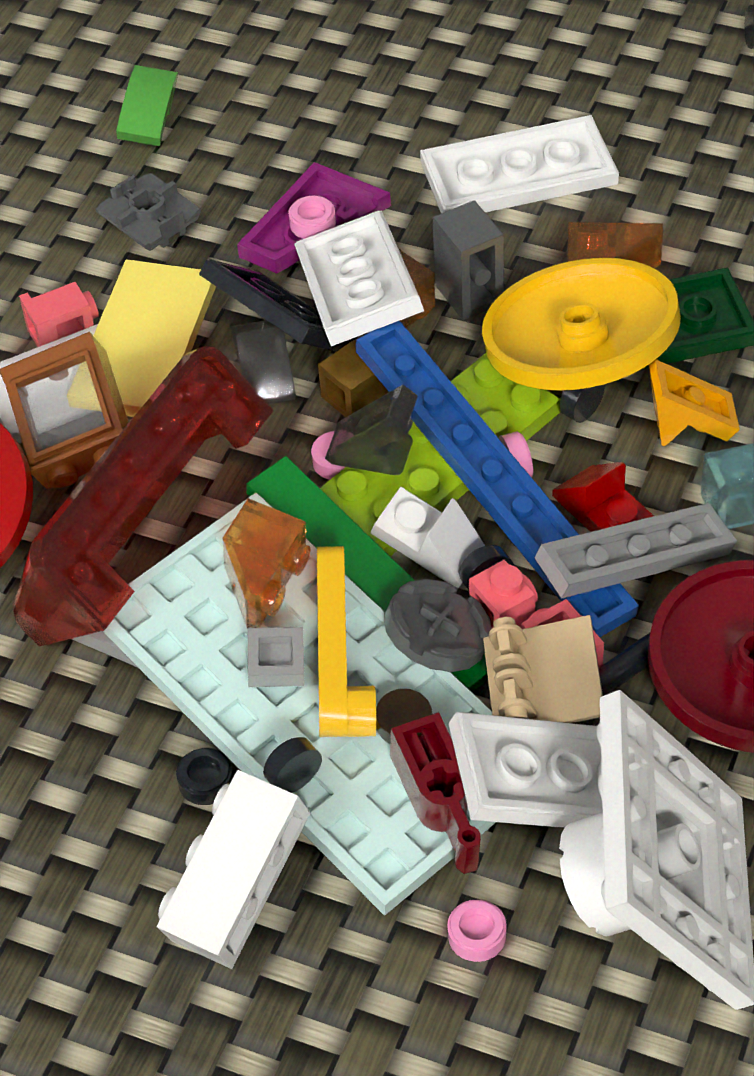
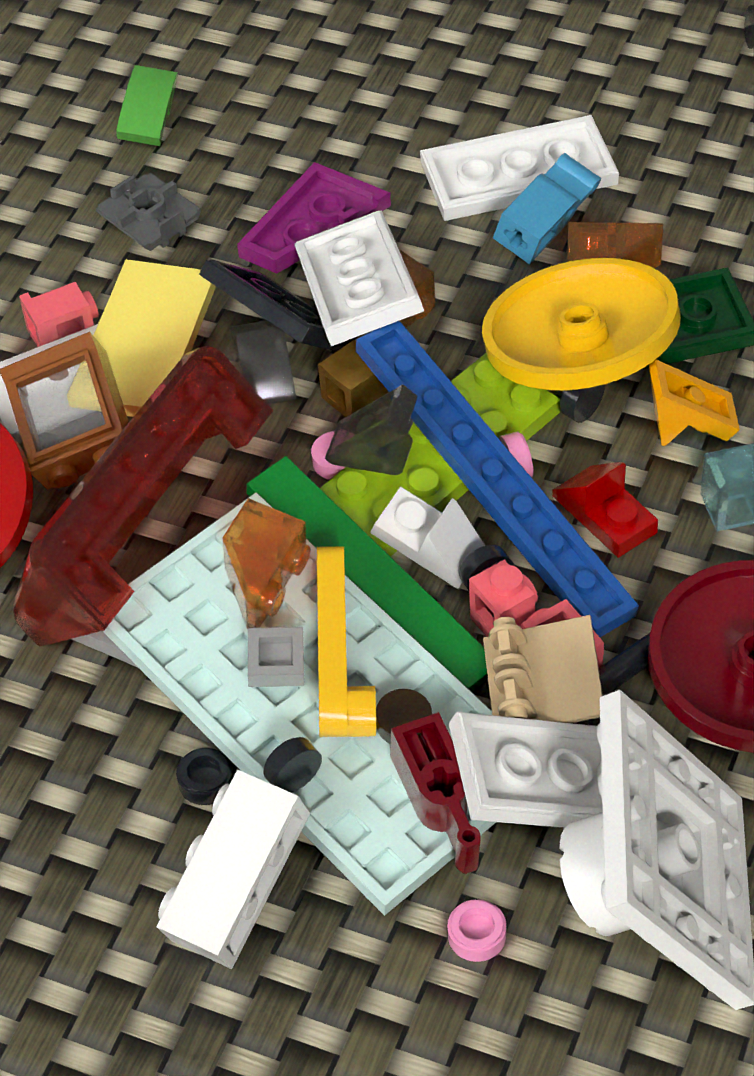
bright pink tile [289,196,336,239] -> none
dark grey tile [384,579,492,672] -> none
dark grey brick [433,200,504,320] -> none
light grey plate [535,503,737,599] -> none
none -> dark azure piece [493,153,602,264]

